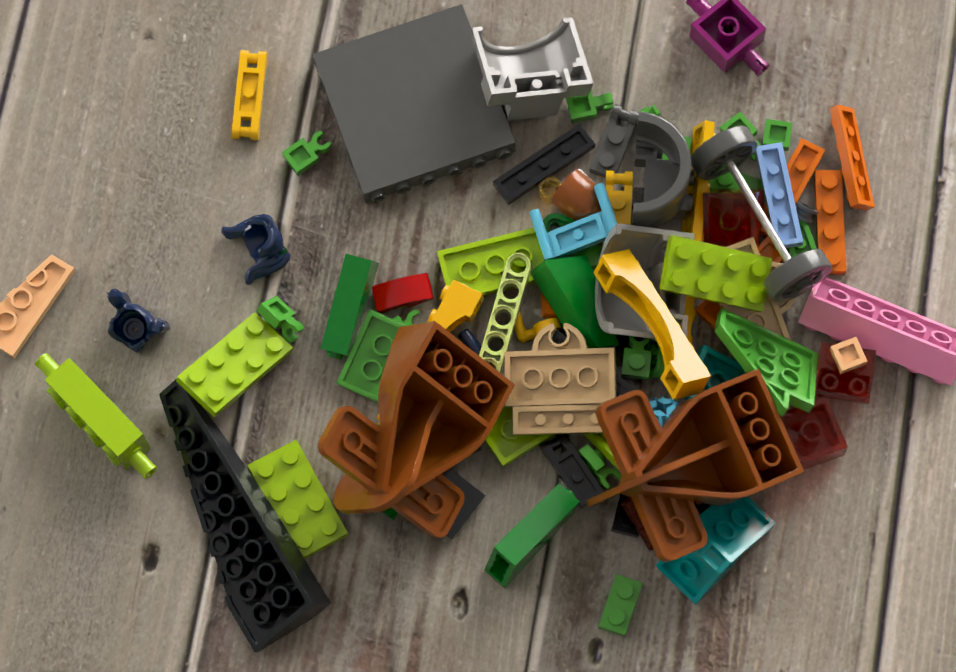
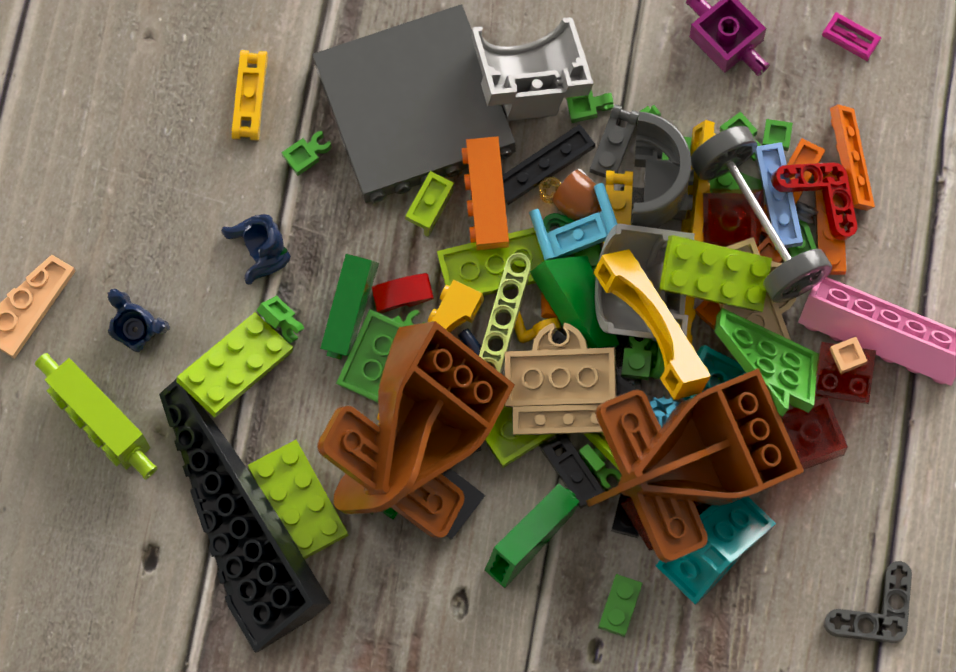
none -> lime panel [405,171,454,237]
none -> orange brick [461,136,509,250]
none -> red beam [771,162,857,241]
none -> dark pink tile [822,12,882,61]
none -> dark grey beam [824,561,912,643]

